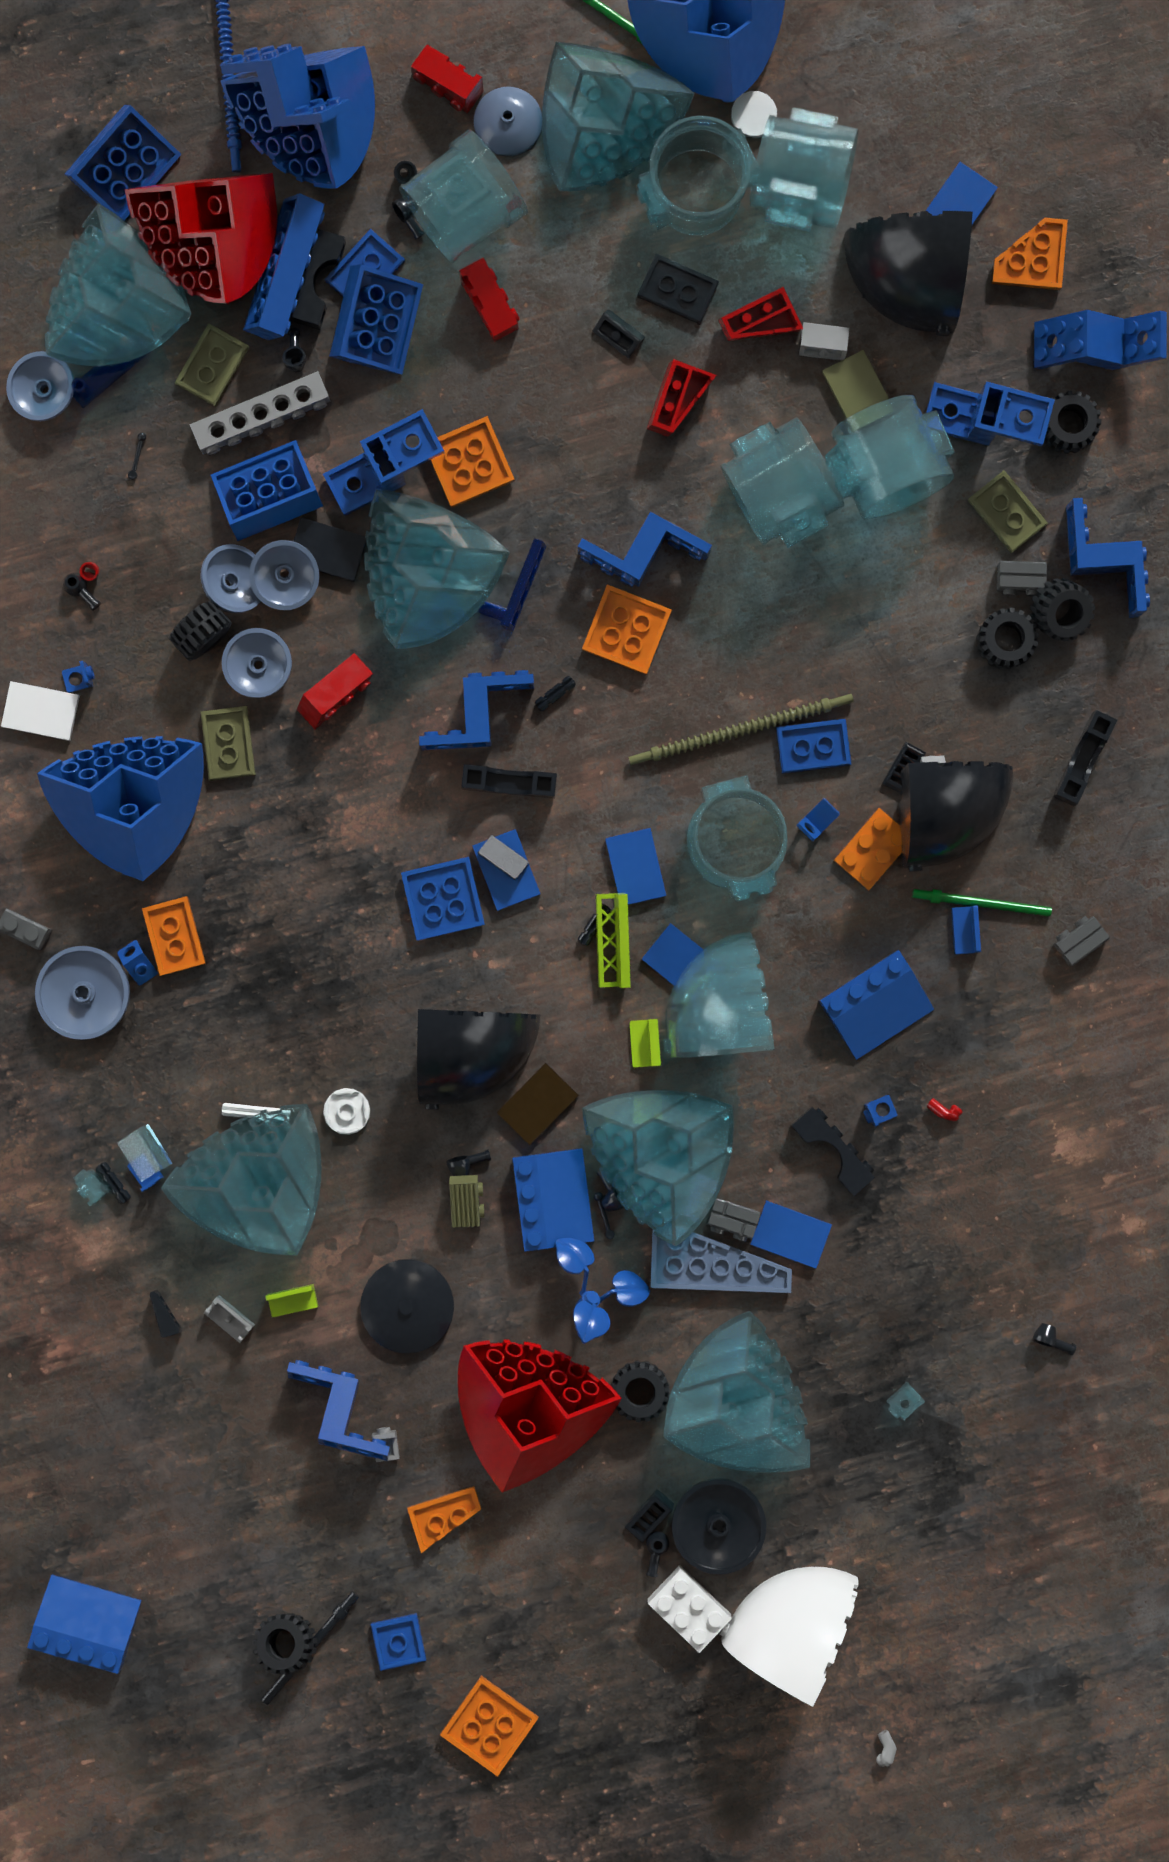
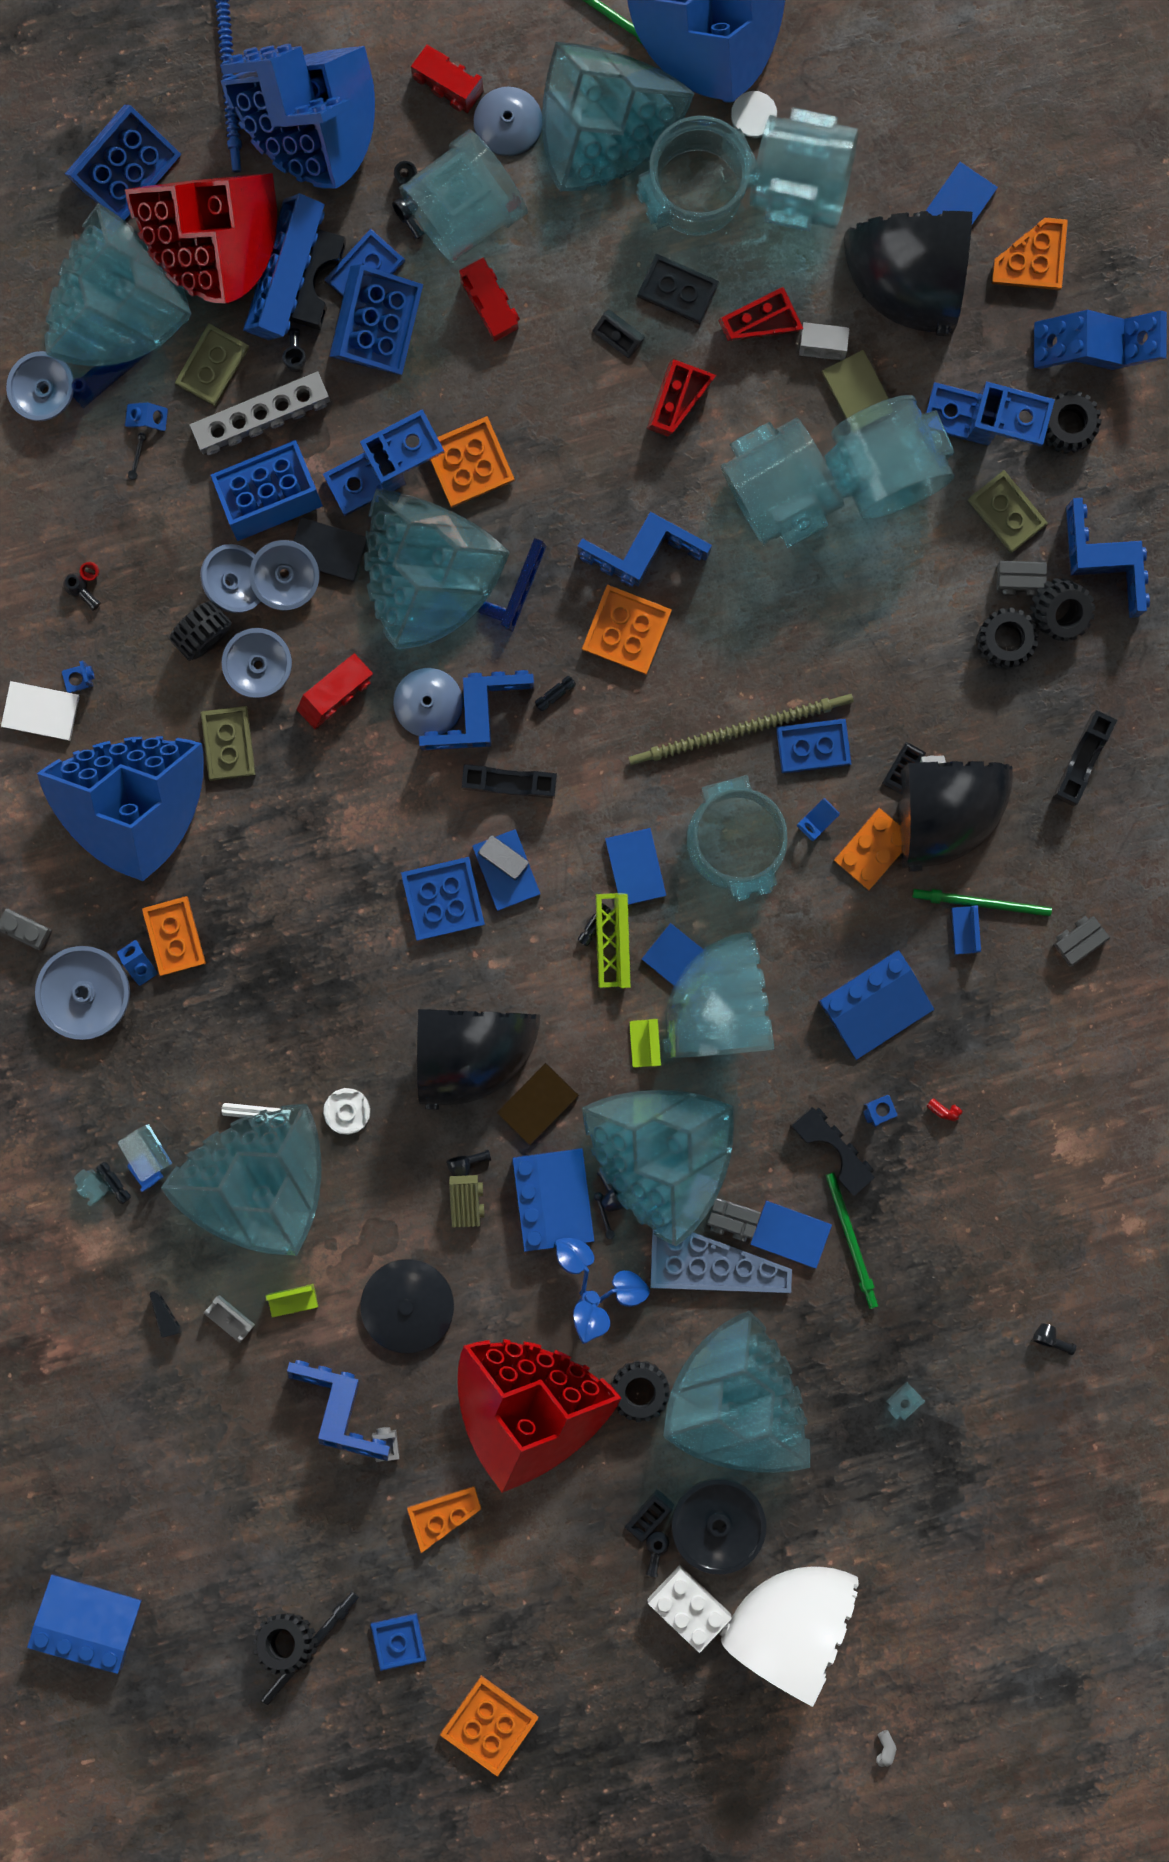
none -> blue bracket [125,403,168,431]
none -> sand blue dish [393,668,463,736]
none -> green bar [825,1172,878,1309]

